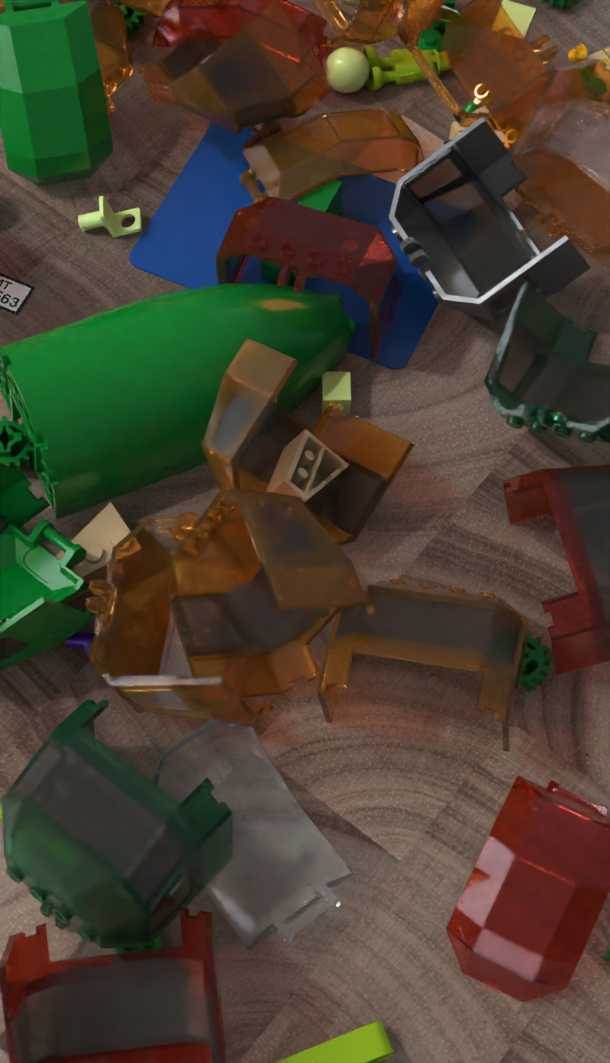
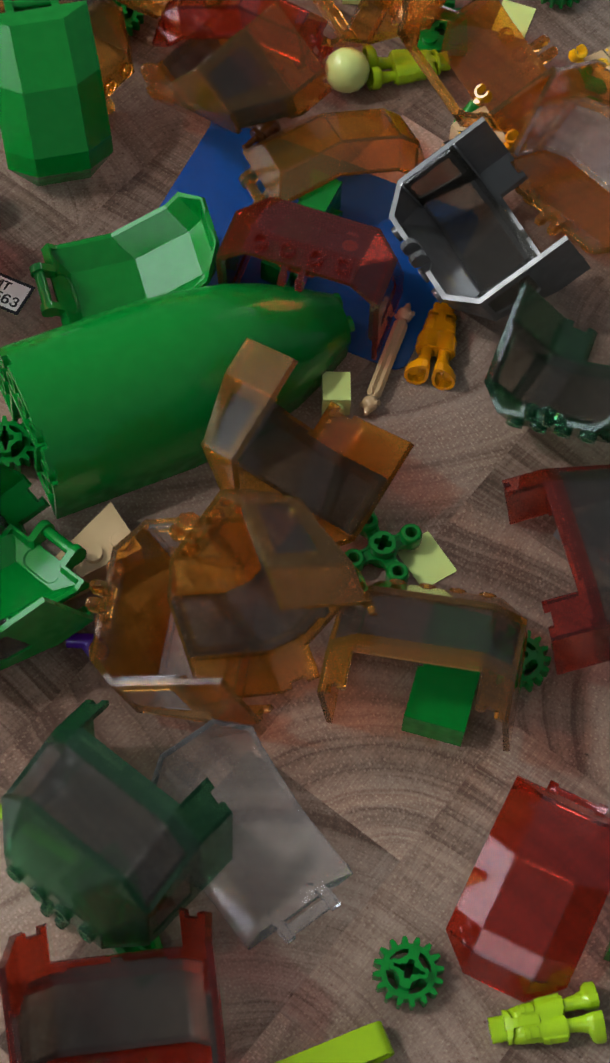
yellowish green bracket [78,196,142,238] -> none
tan wedge [262,429,349,518] -> none
none -> green windscreen [29,192,220,326]
none -> green gear [341,510,422,589]
none -> tan wheel [359,303,415,416]
none -> green gear [372,936,444,1011]
none -> yellowish green sticker [397,531,457,589]
none -> green brick [401,608,493,747]
none -> light orange piece [404,302,457,391]
none -> lime piece [487,981,607,1046]

